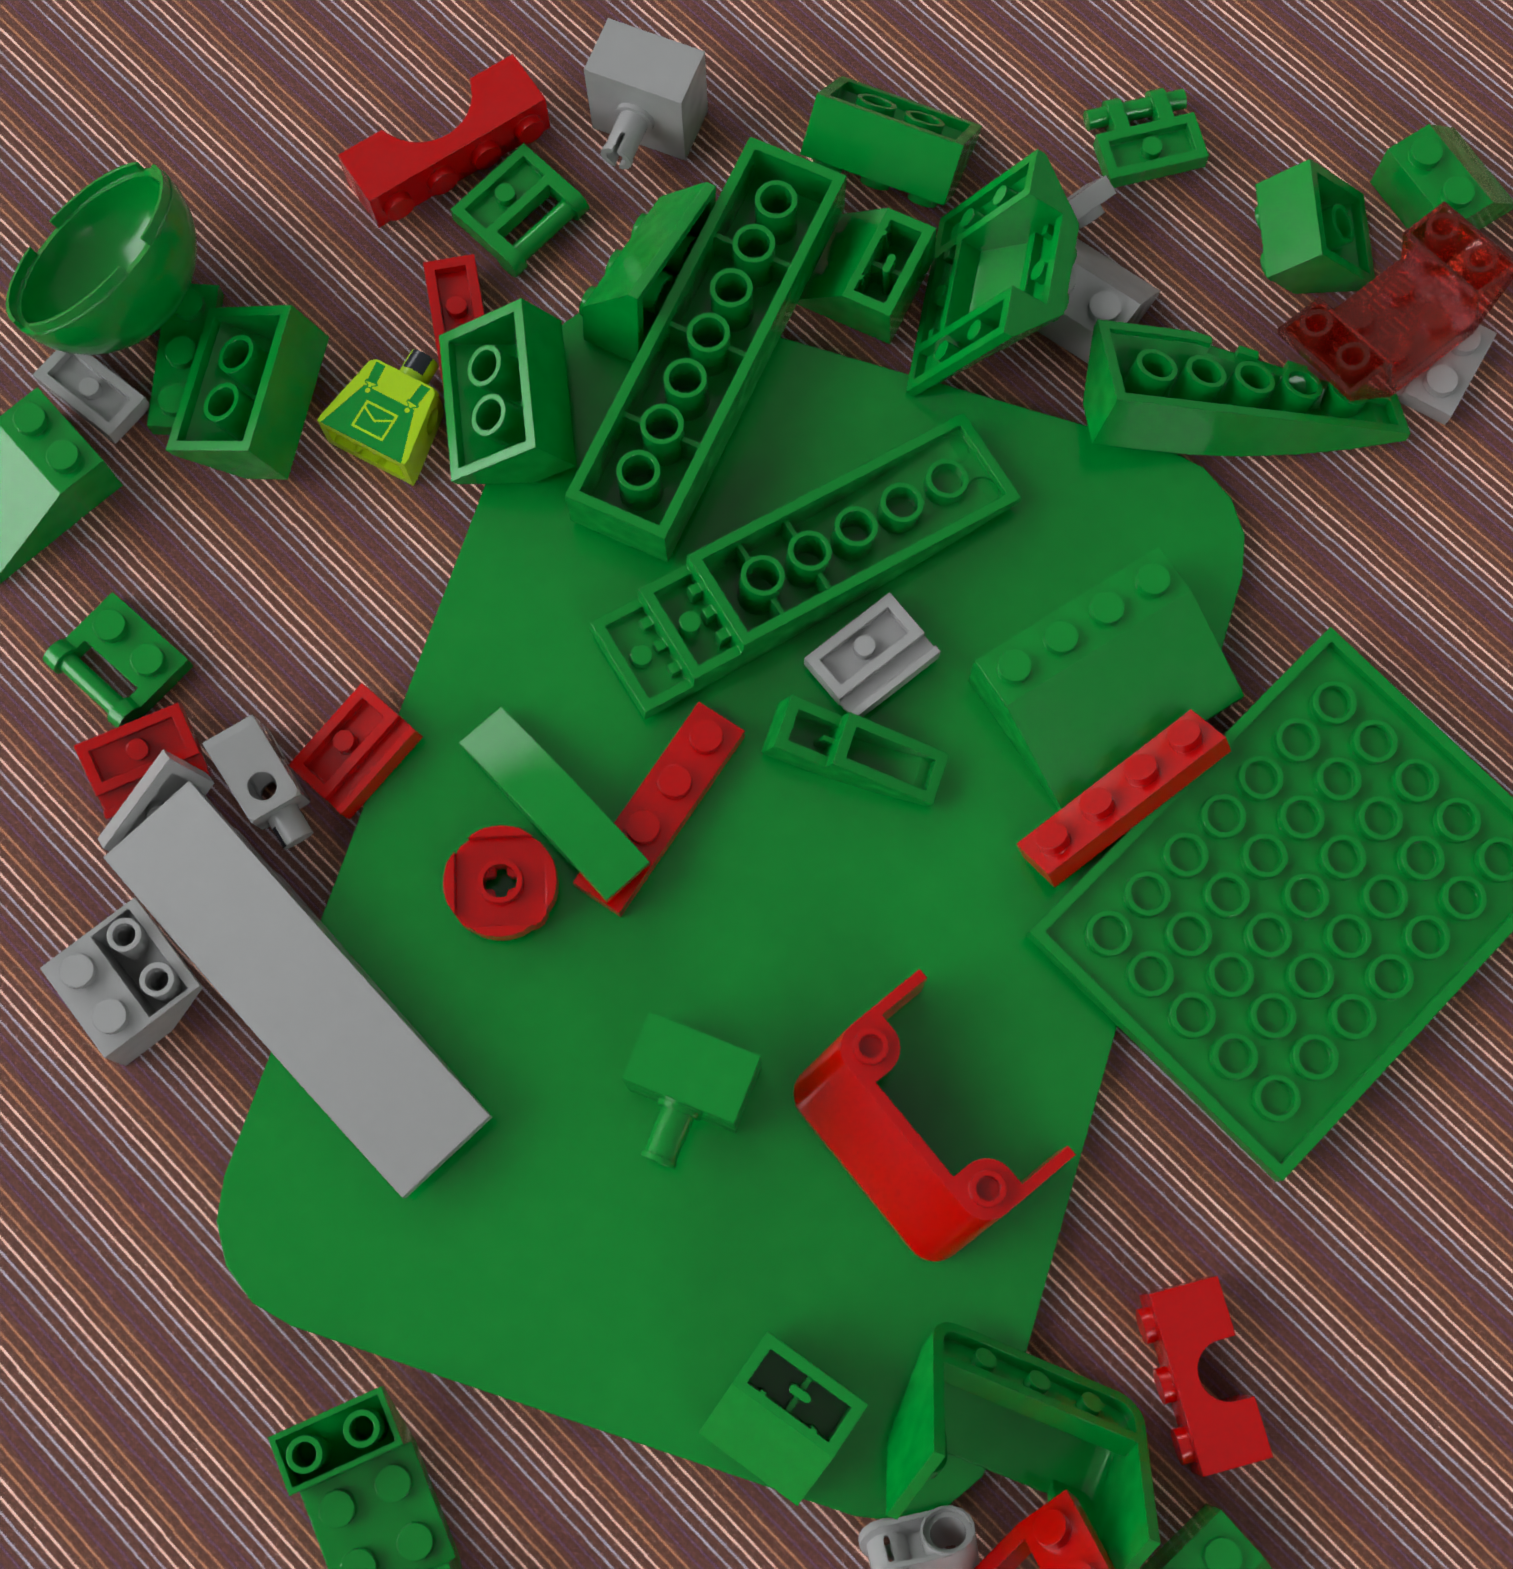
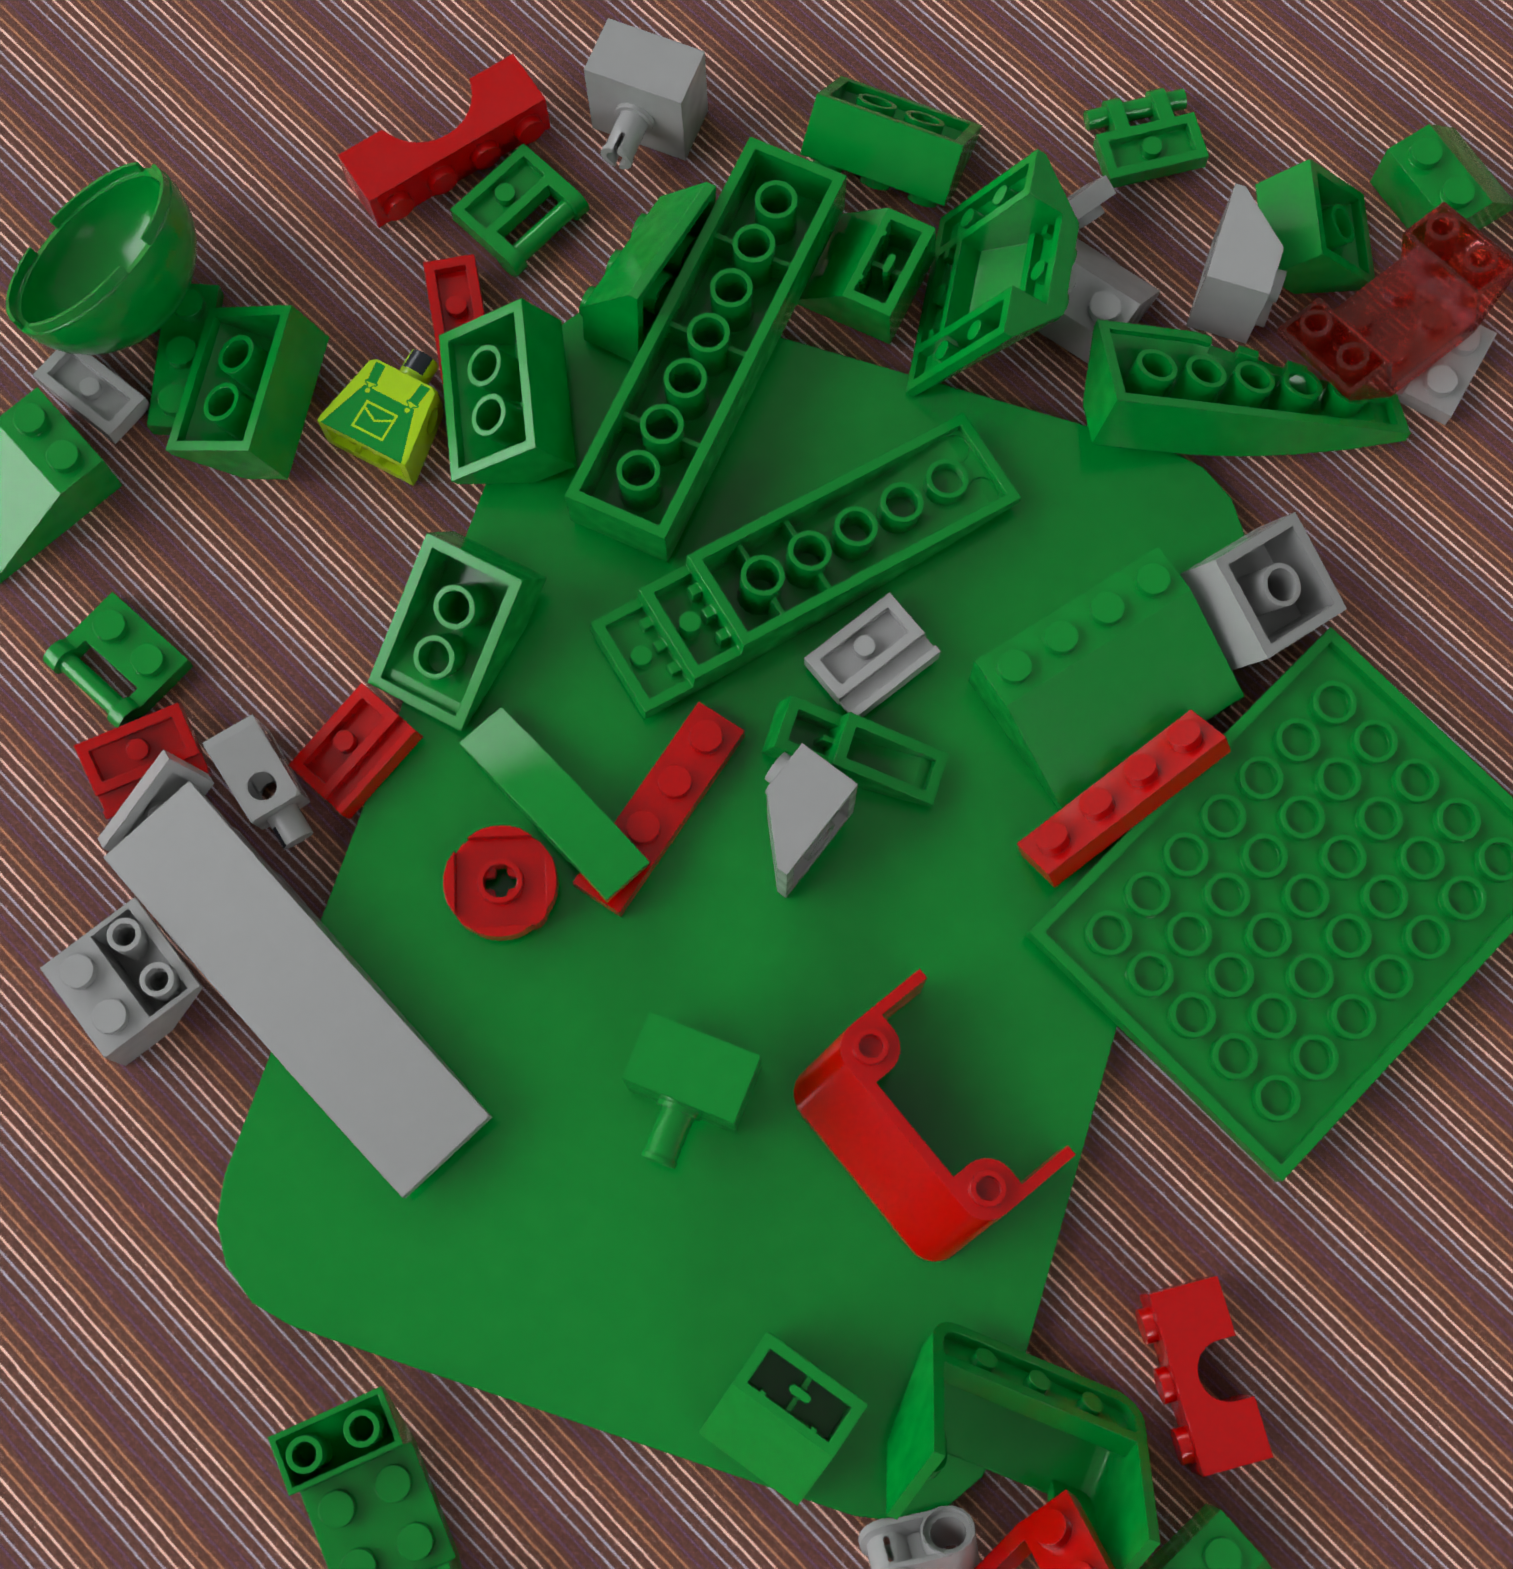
none -> green slope [367,531,547,731]
none -> light grey slope [765,743,858,898]
none -> light grey brick [1180,512,1347,670]
none -> light grey slope [1186,183,1287,344]

